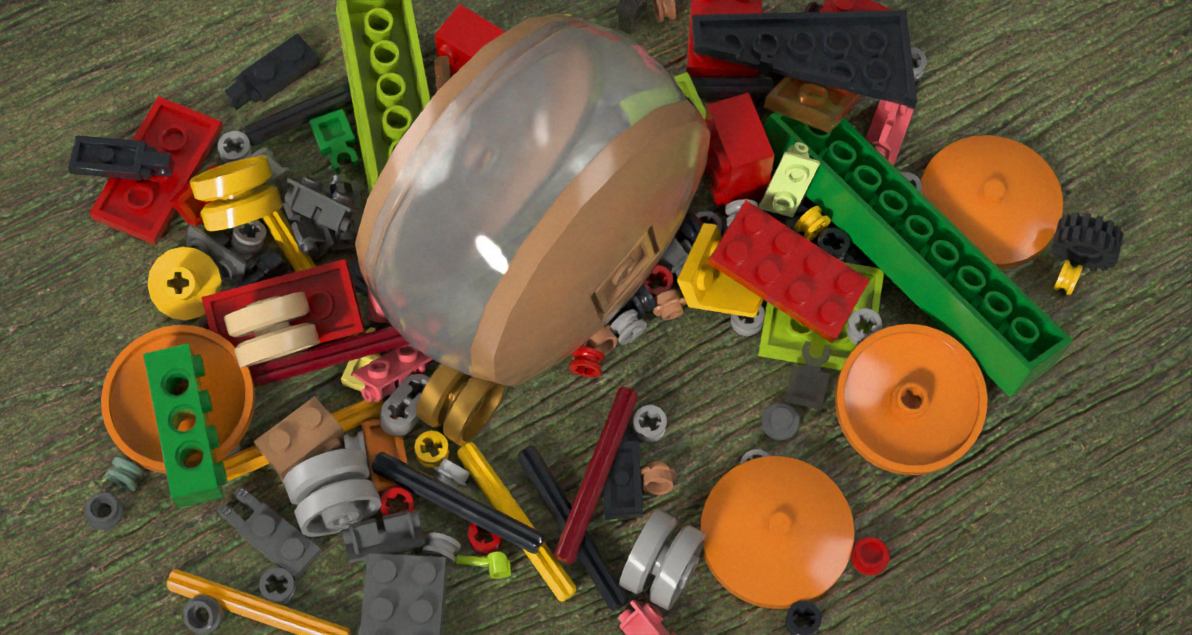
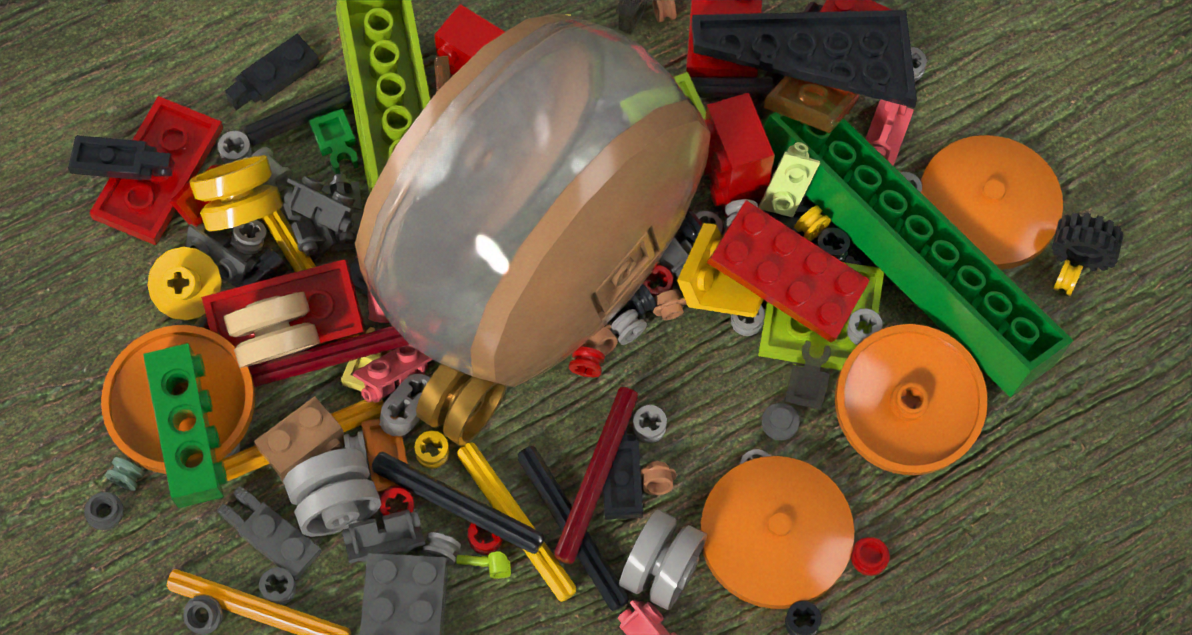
light grey plate [434,458,470,489] -> none

